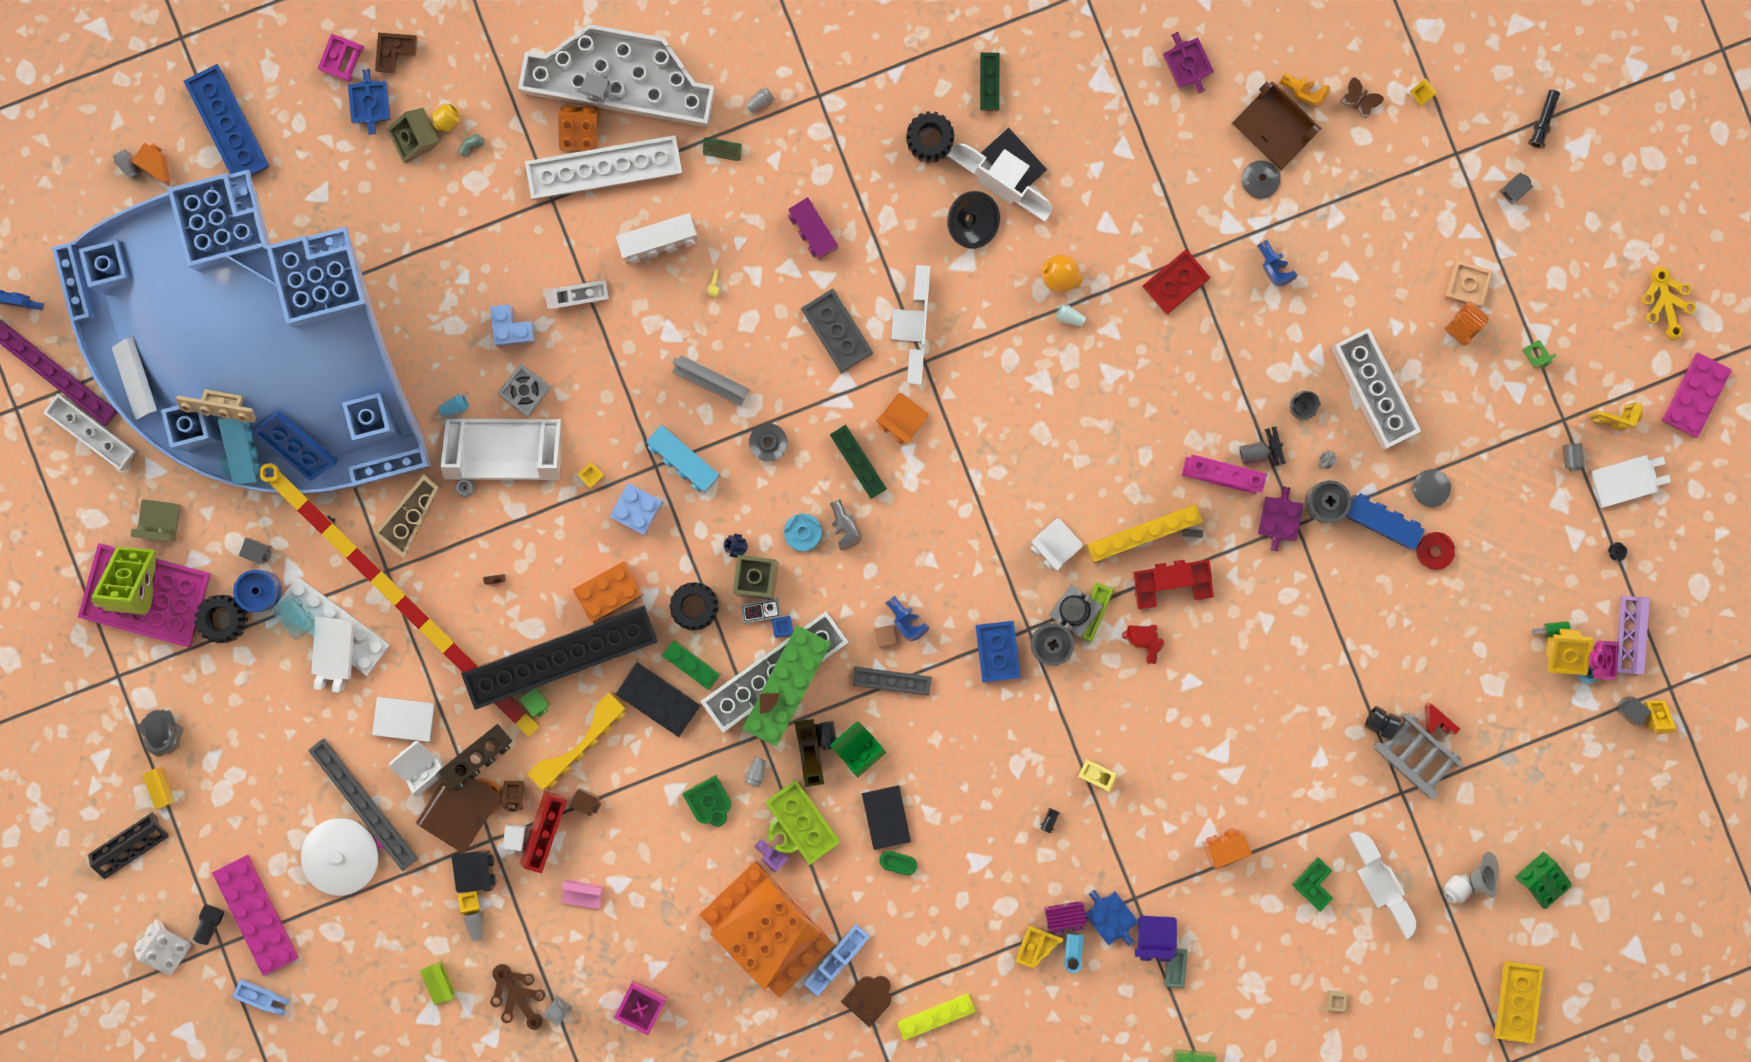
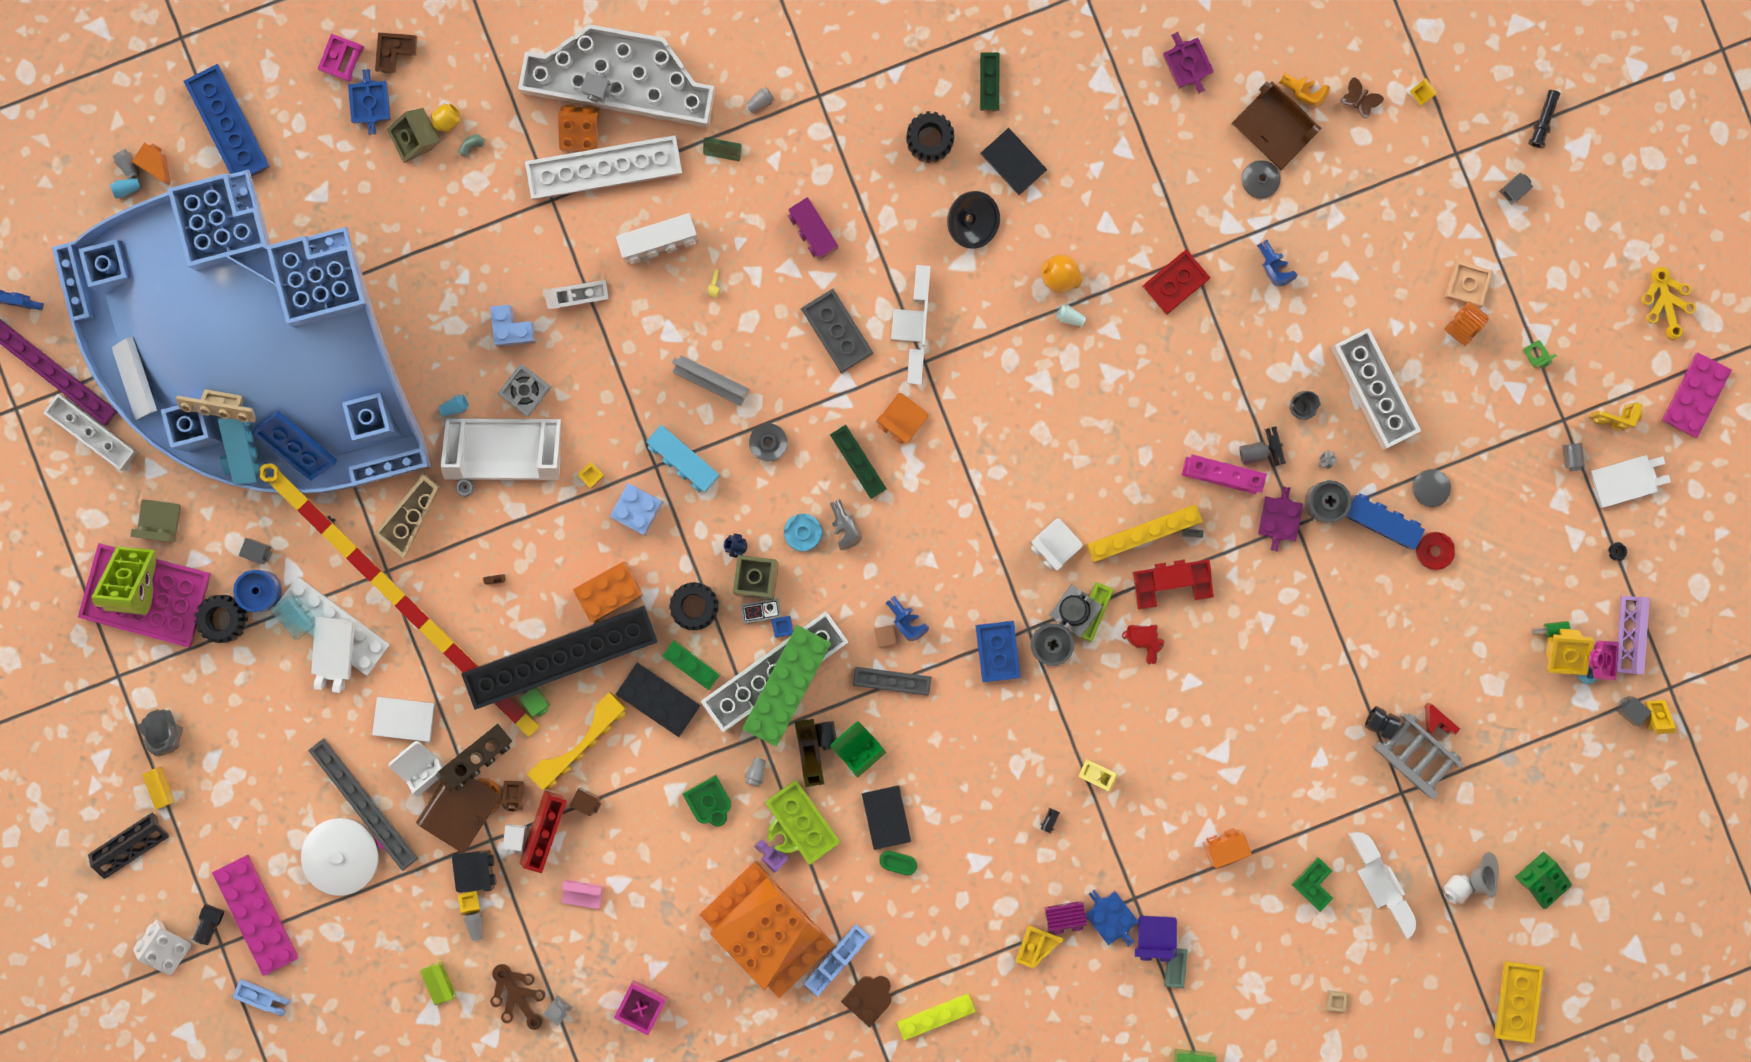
reddish brown tile [759,693,779,714] -> none
white piece [947,143,1053,222] -> none
medium azure piece [1064,933,1084,973] -> none
none -> medium azure cone [110,178,141,199]

